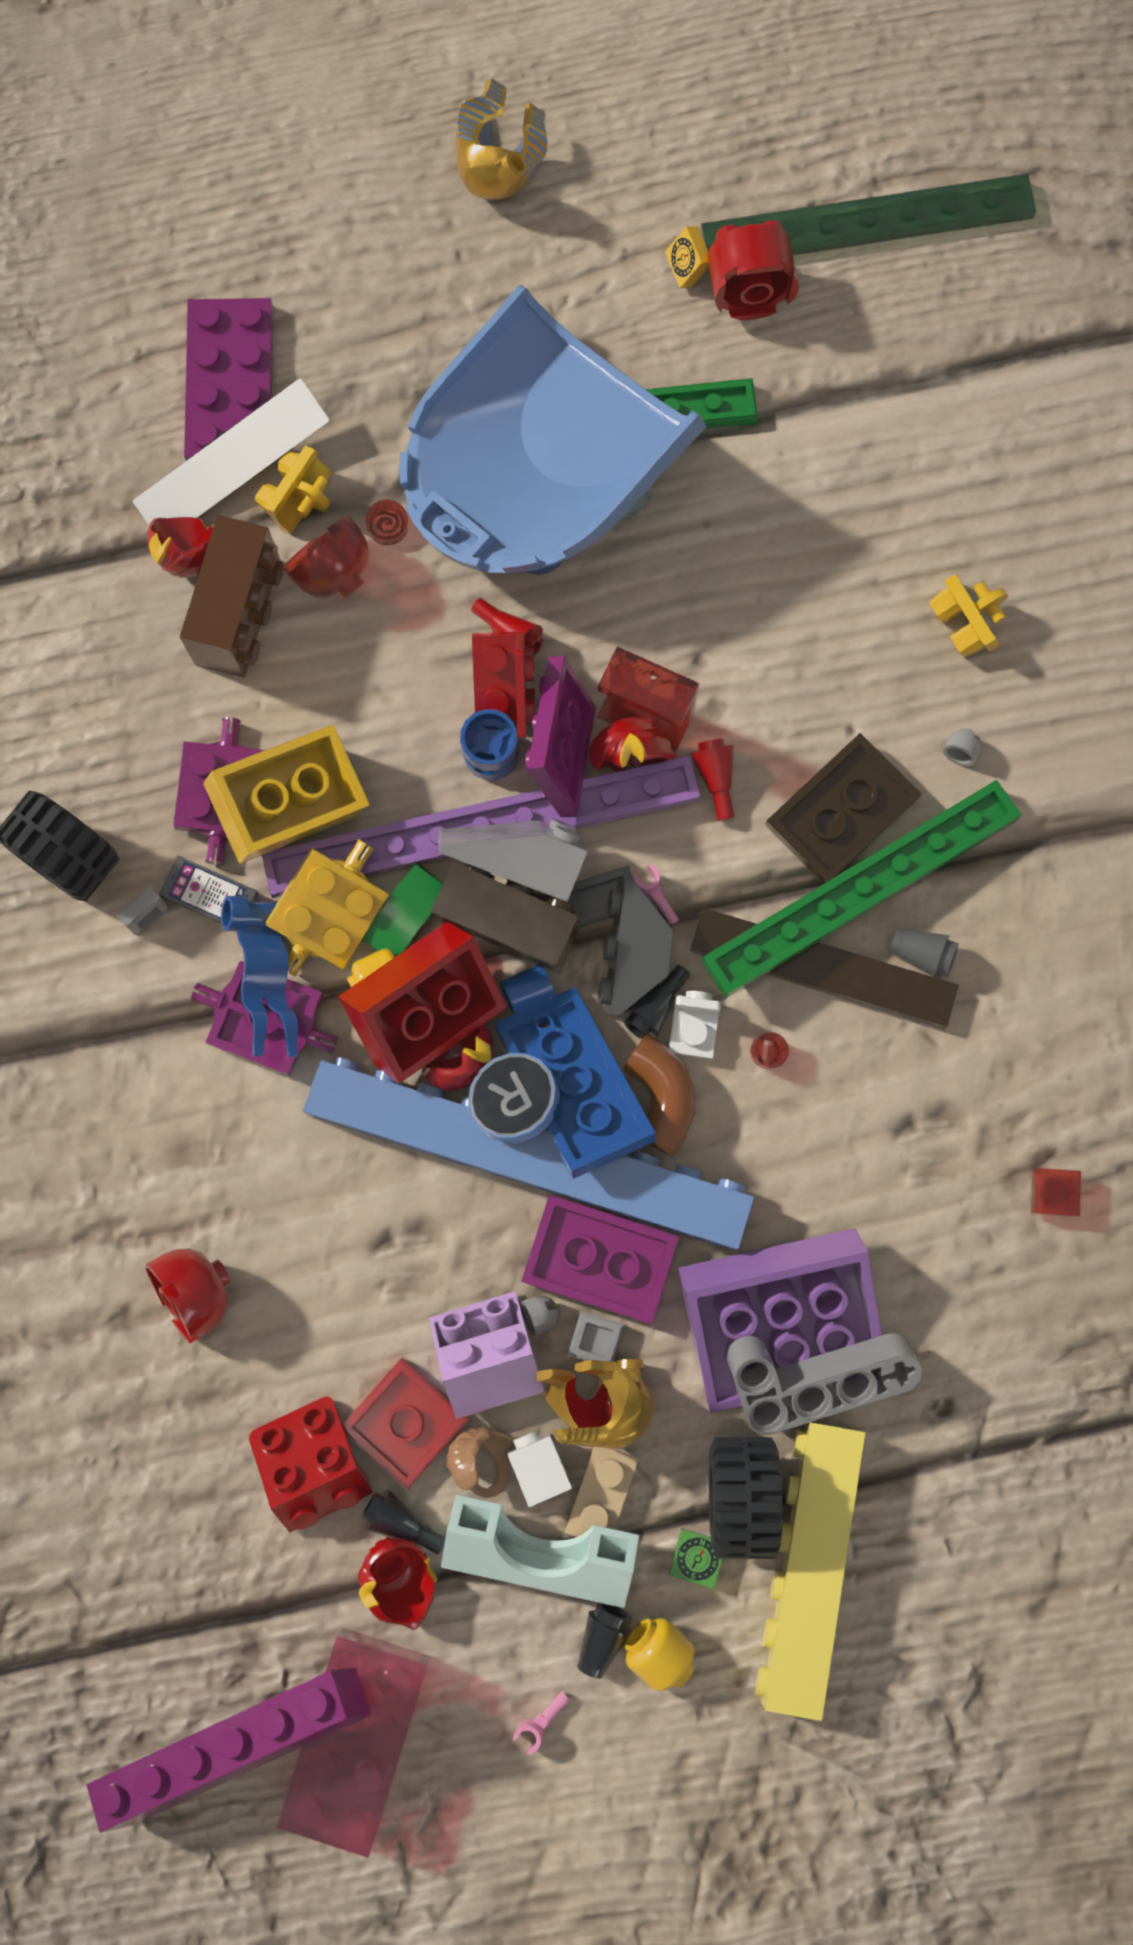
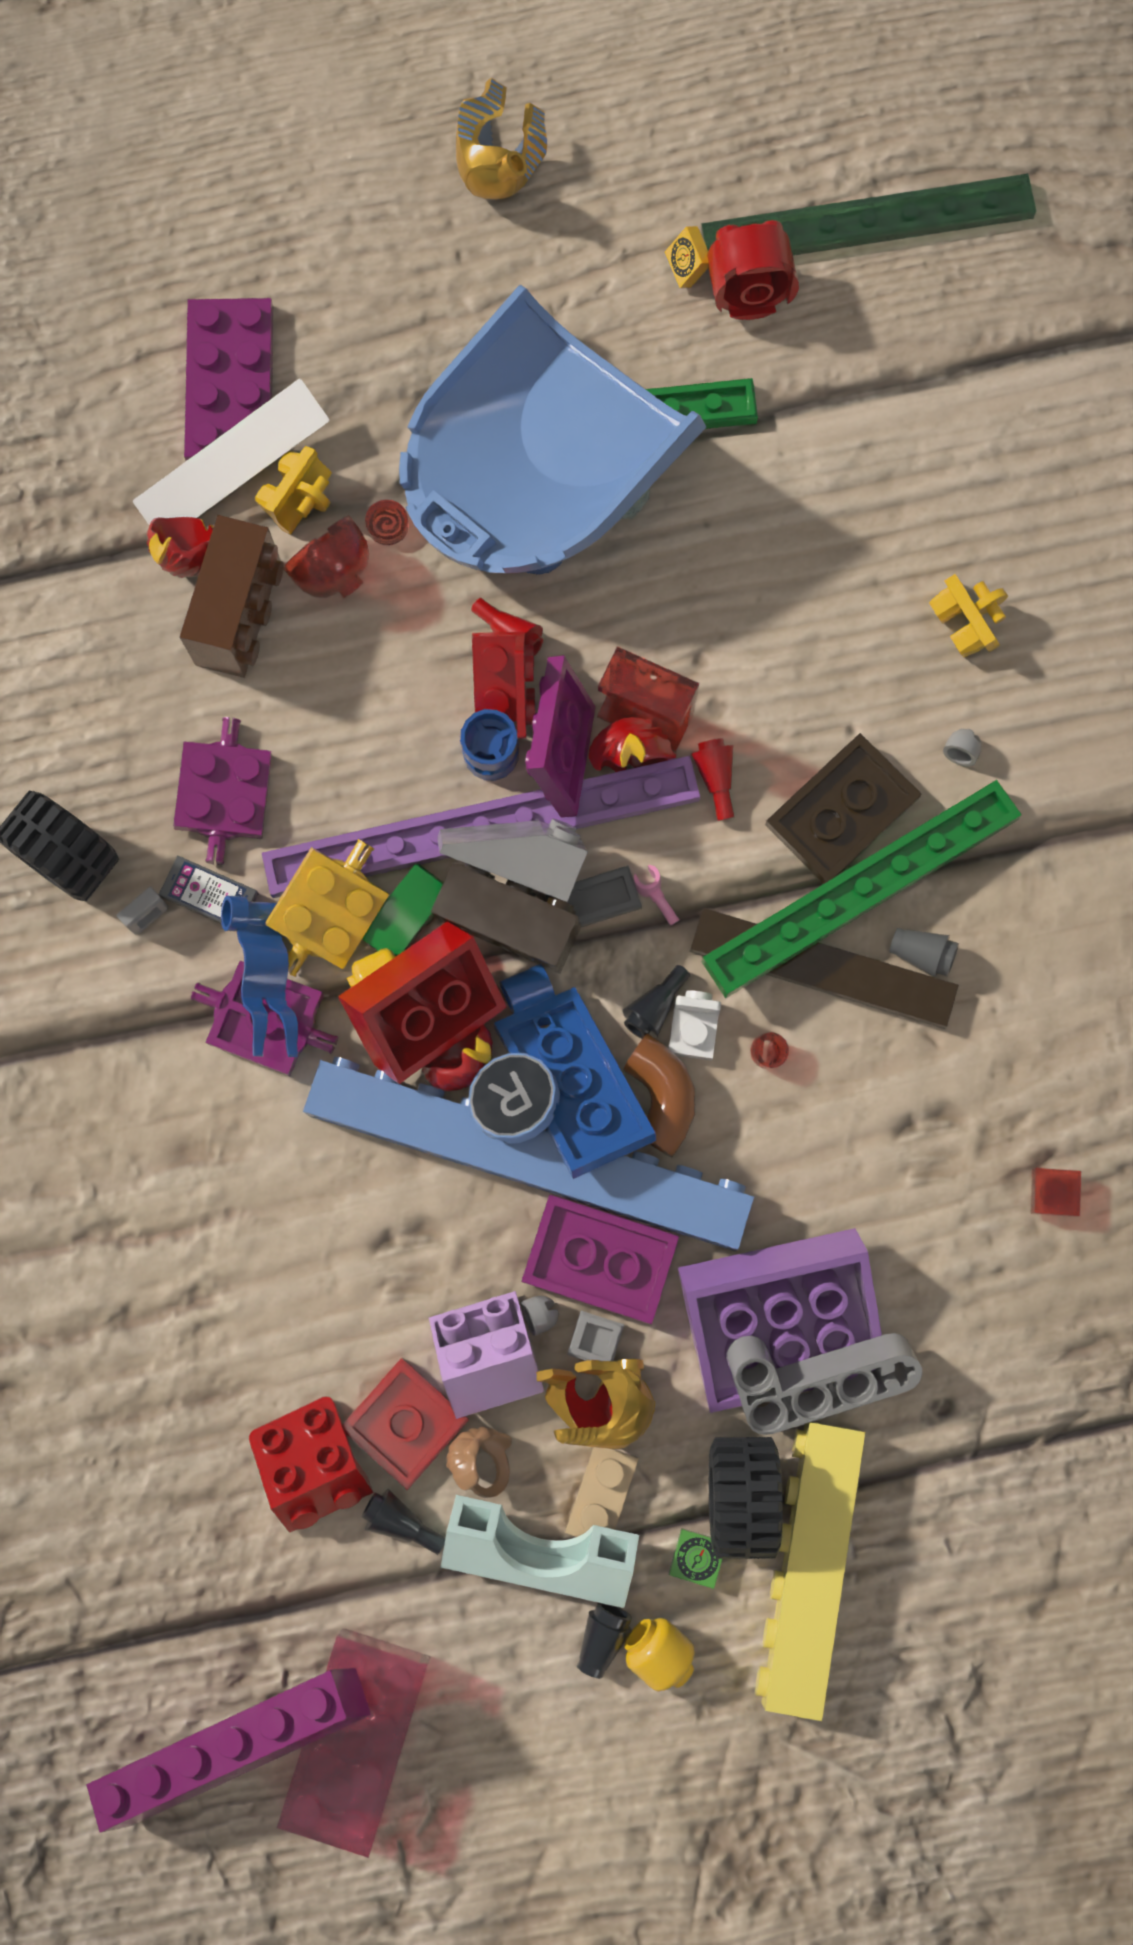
red cylinder [145,1248,231,1343] -> none
yellow brick [203,724,370,864] -> none
red hair [358,1537,438,1630] -> none
white brick [507,1430,572,1507] -> none
bright pink hand [513,1691,570,1754] -> none
dark grey slope [598,880,673,1015] -> none

